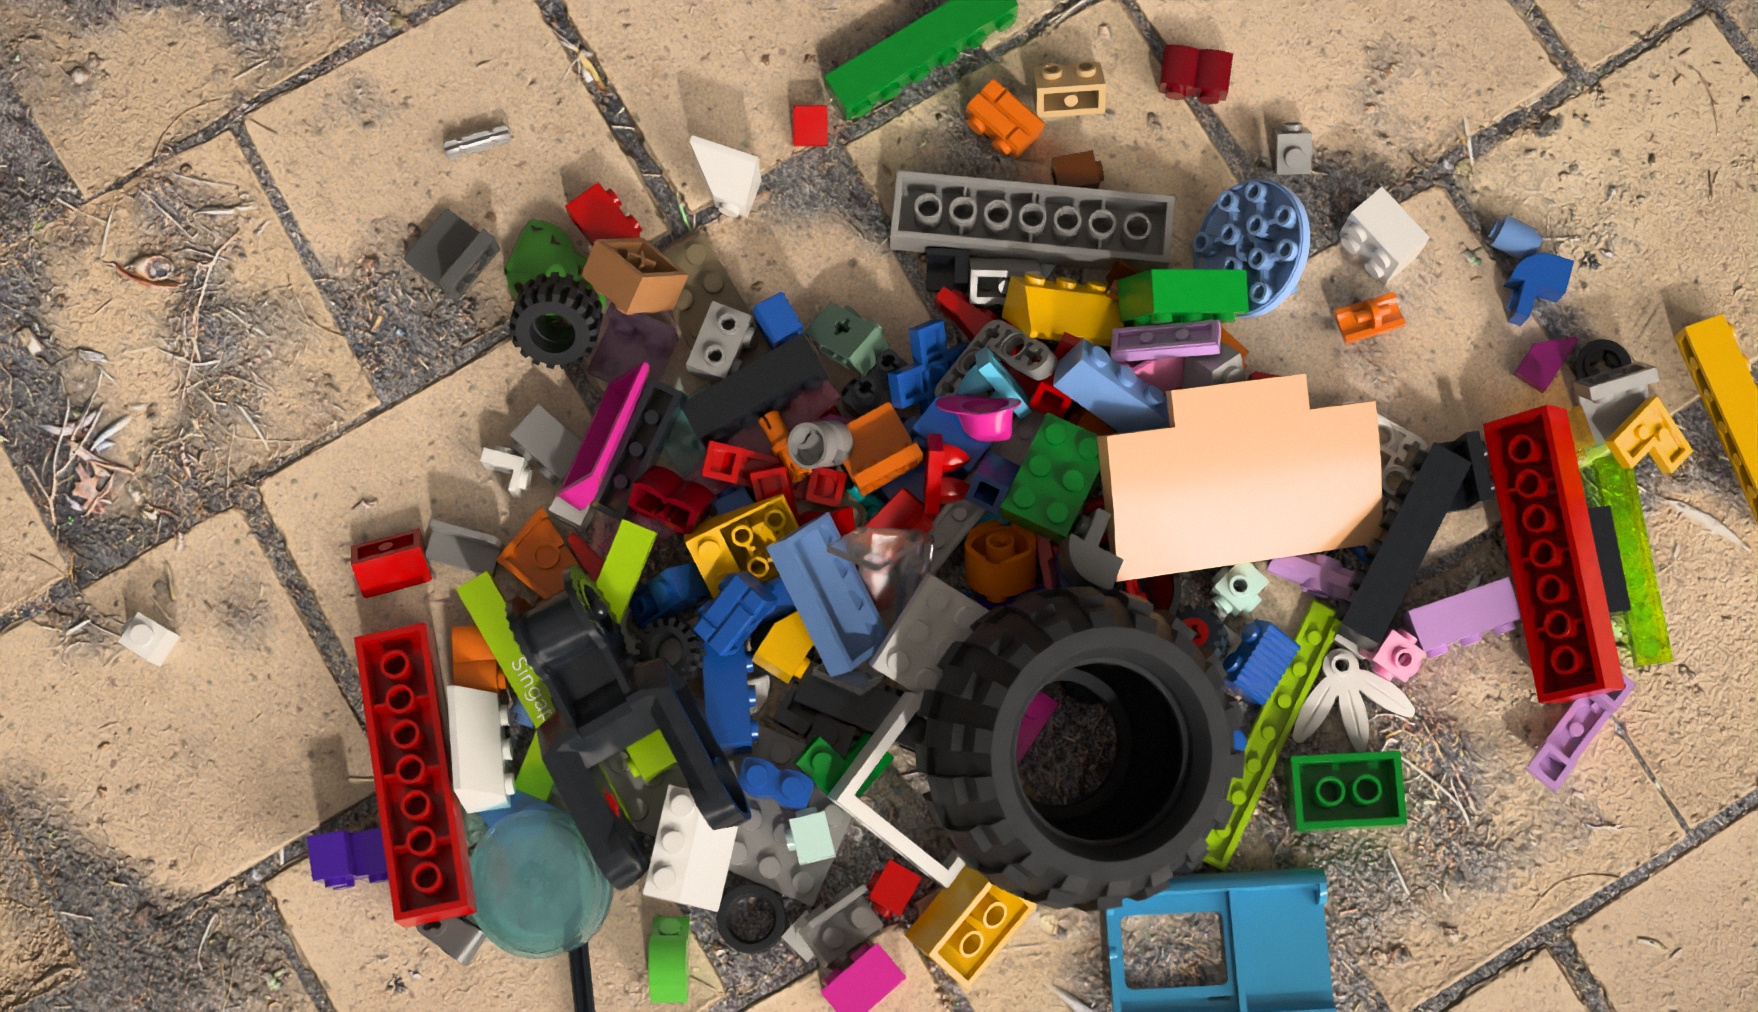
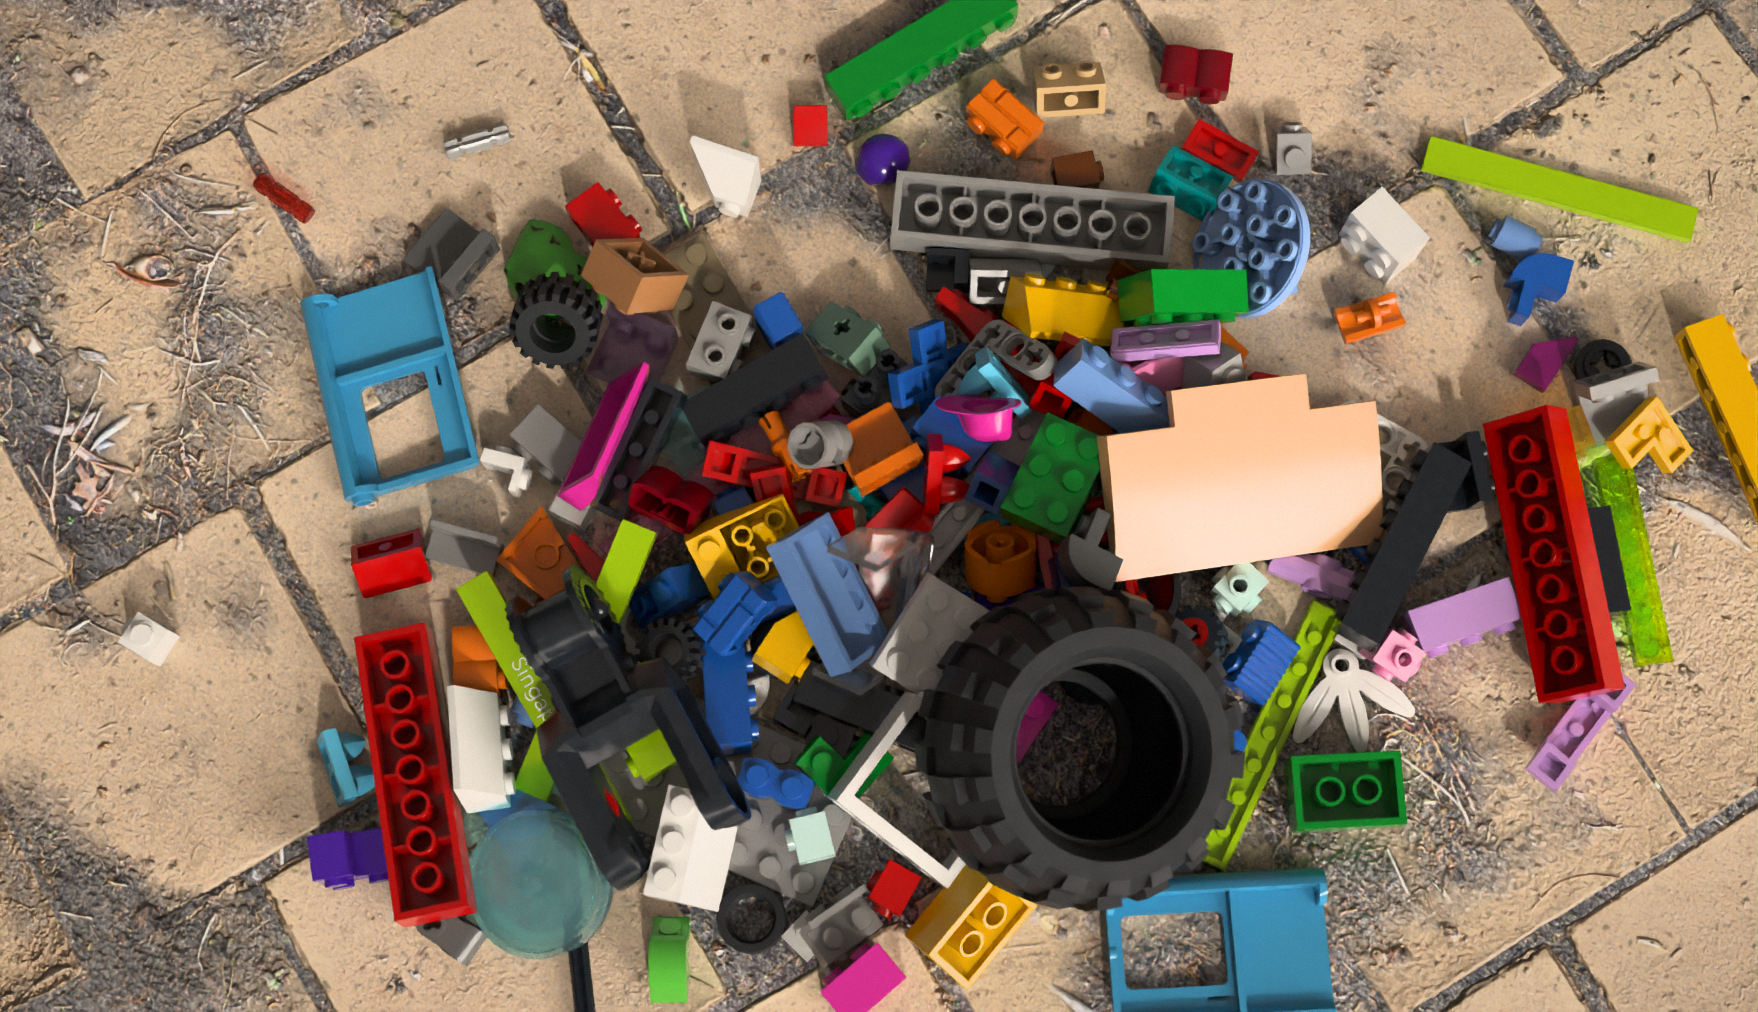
none -> clear red axle [253,173,315,223]
none -> dark azure piece [300,266,480,507]
none -> medium azure tile [316,727,375,808]
none -> dark purple hair [855,133,910,186]
none -> teal bracket [1148,145,1233,221]
none -> red plate [1182,119,1259,183]
none -> lime tile [1420,136,1699,243]

